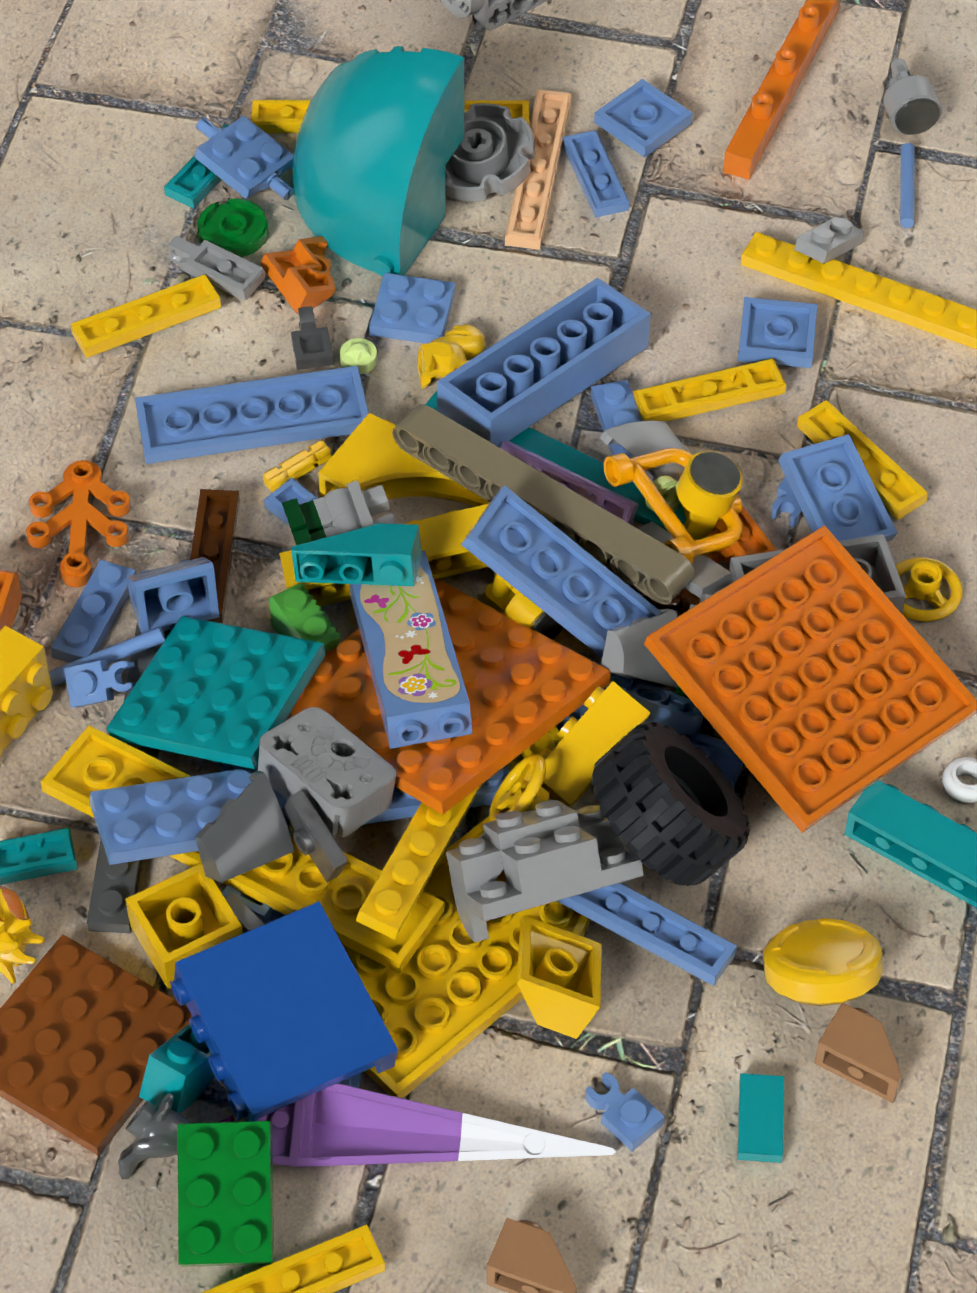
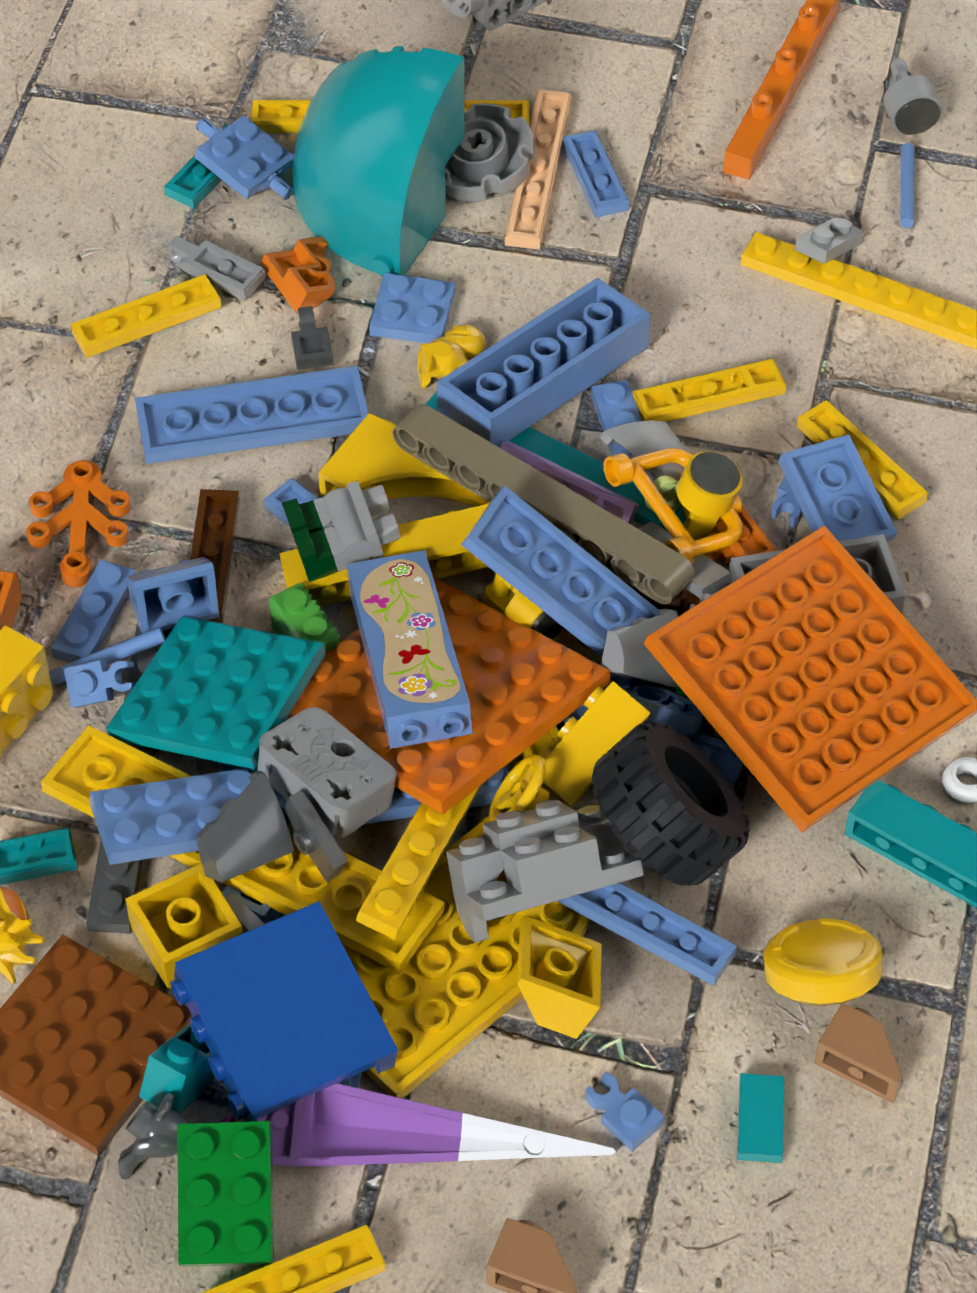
green tile [197,198,269,257] -> none
yellow axle [263,440,331,492] -> none
teal slope [291,523,422,586] -> none
yellowish green tile [340,338,377,374] -> none
medium blue plate [594,79,693,158] -> none
medium blue plate [738,297,818,368] -> none
yellow piece [895,557,963,622] -> none

